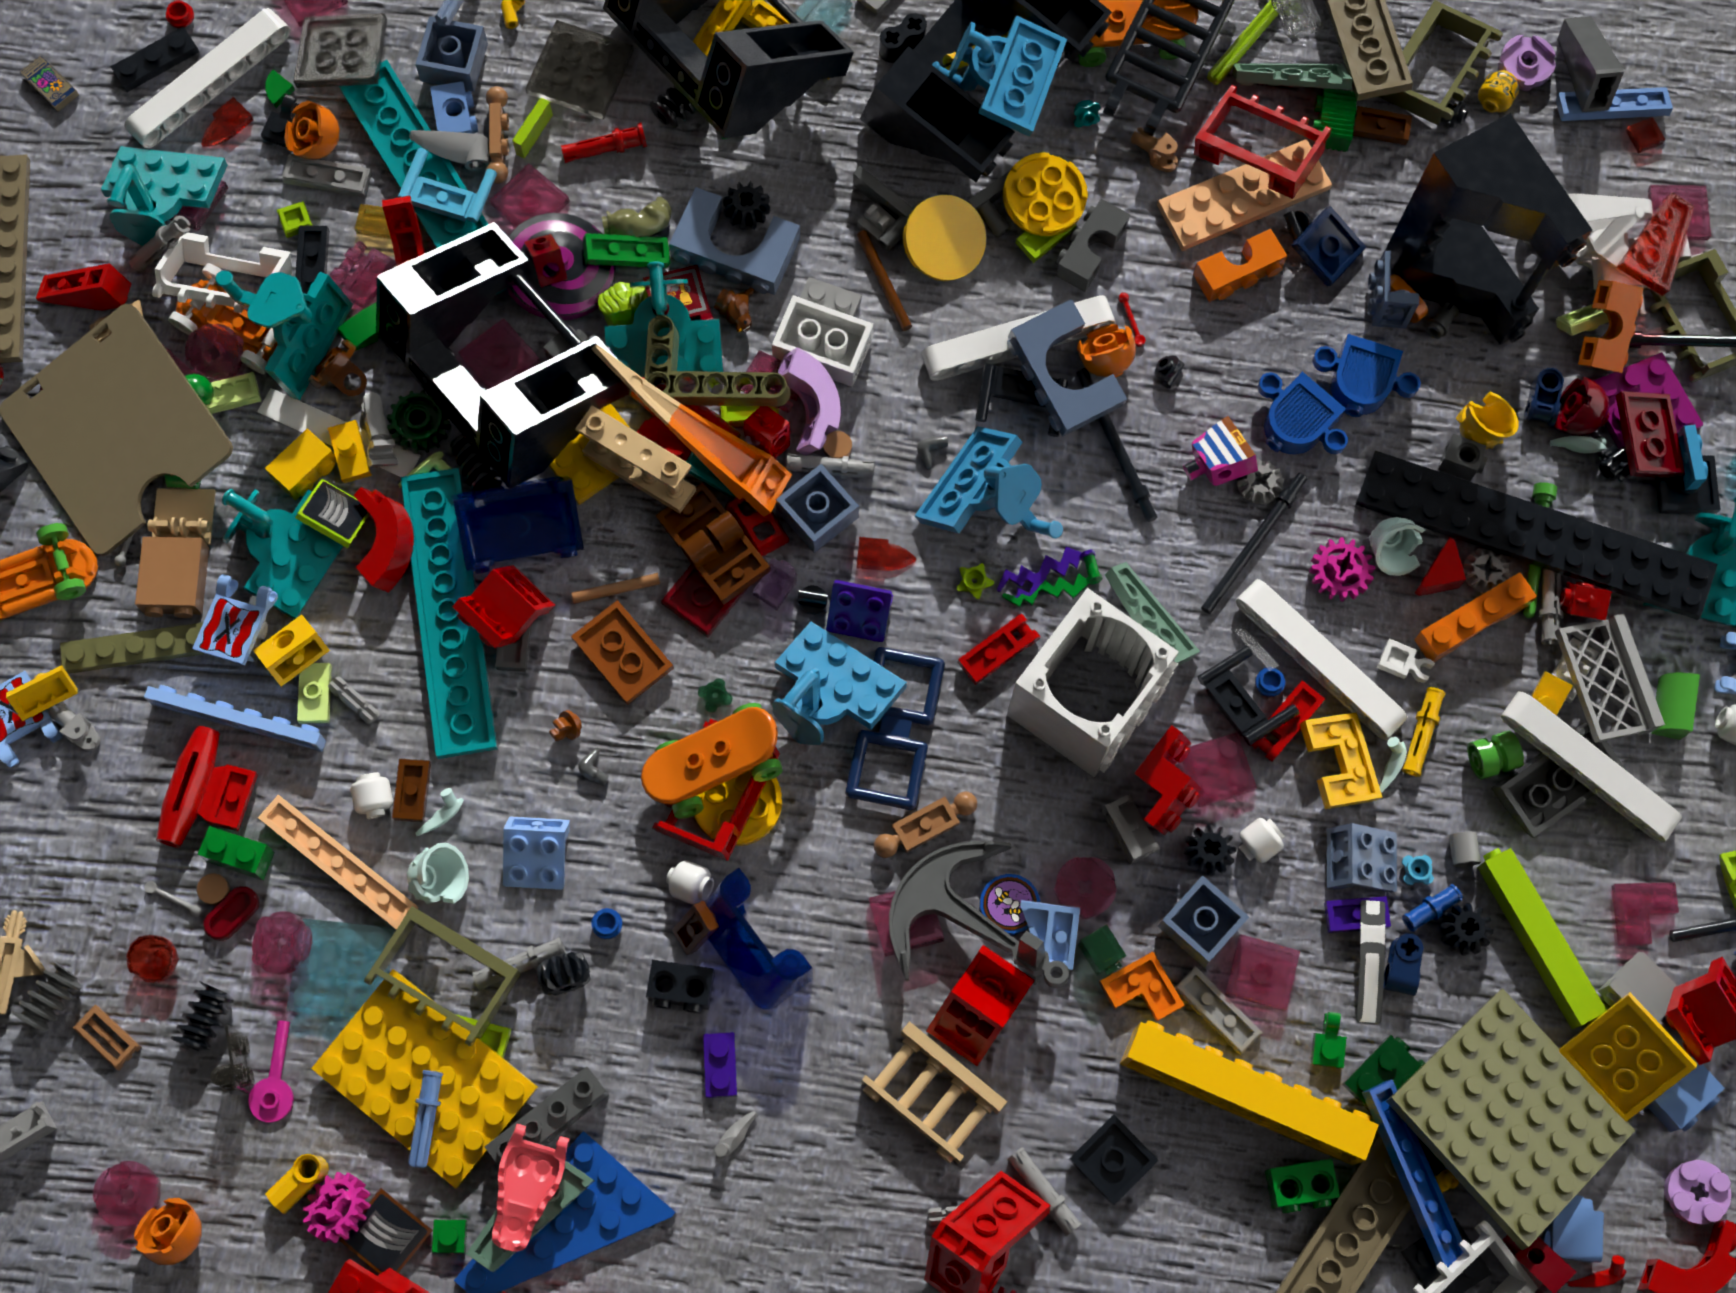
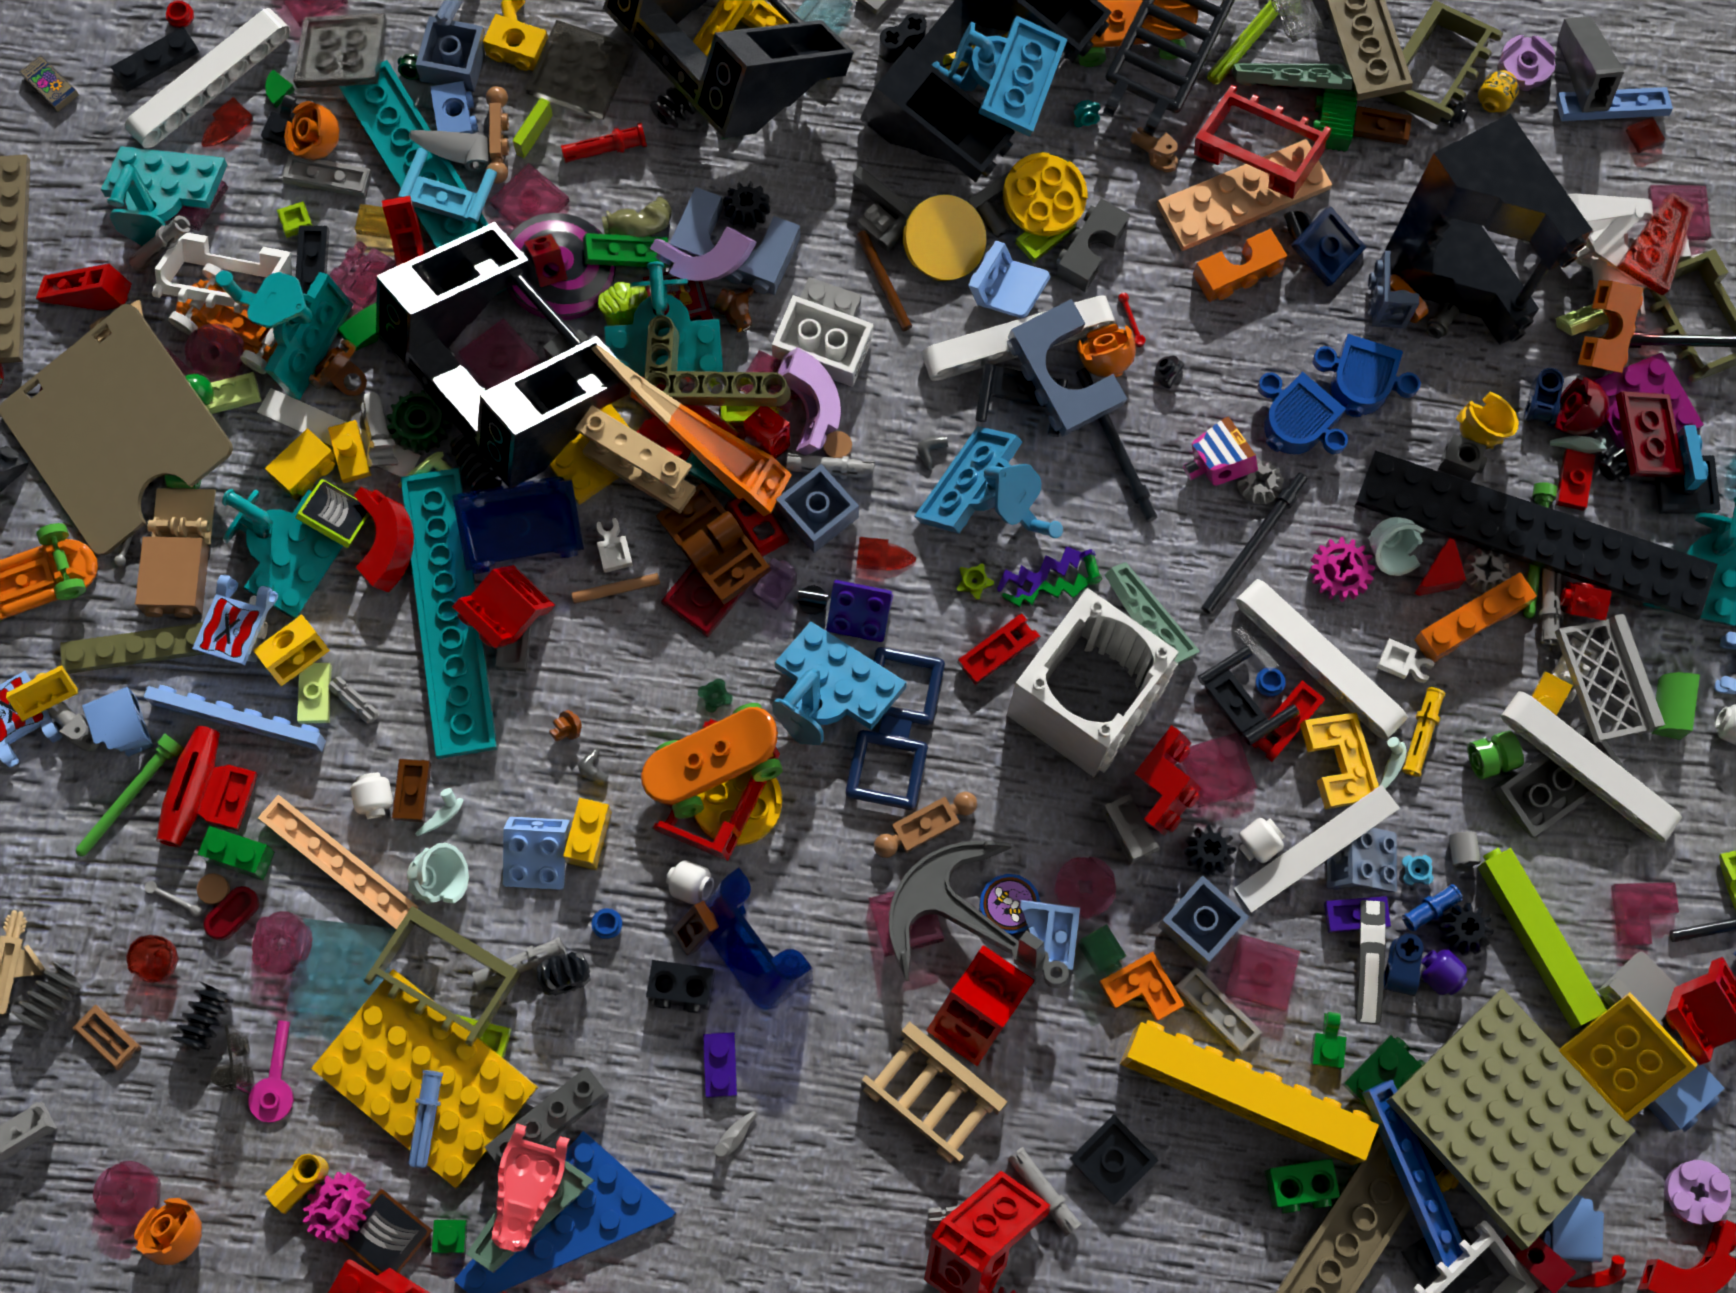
dark orange plate [571,600,674,705] -> none
none -> bright green piece [76,734,184,857]
none -> medium blue piece [82,687,153,757]
none -> dark green plate [397,54,419,80]
none -> yellow brick [483,14,550,72]
none -> yellow brick [563,798,612,870]
none -> white plate [597,518,633,573]
none -> lavender arch [650,227,757,282]
none -> light blue bracket [968,241,1050,318]
none -> white sticker [1234,785,1400,913]
none -> dark purple head [1421,950,1468,996]
none -> red plate [1555,449,1595,511]

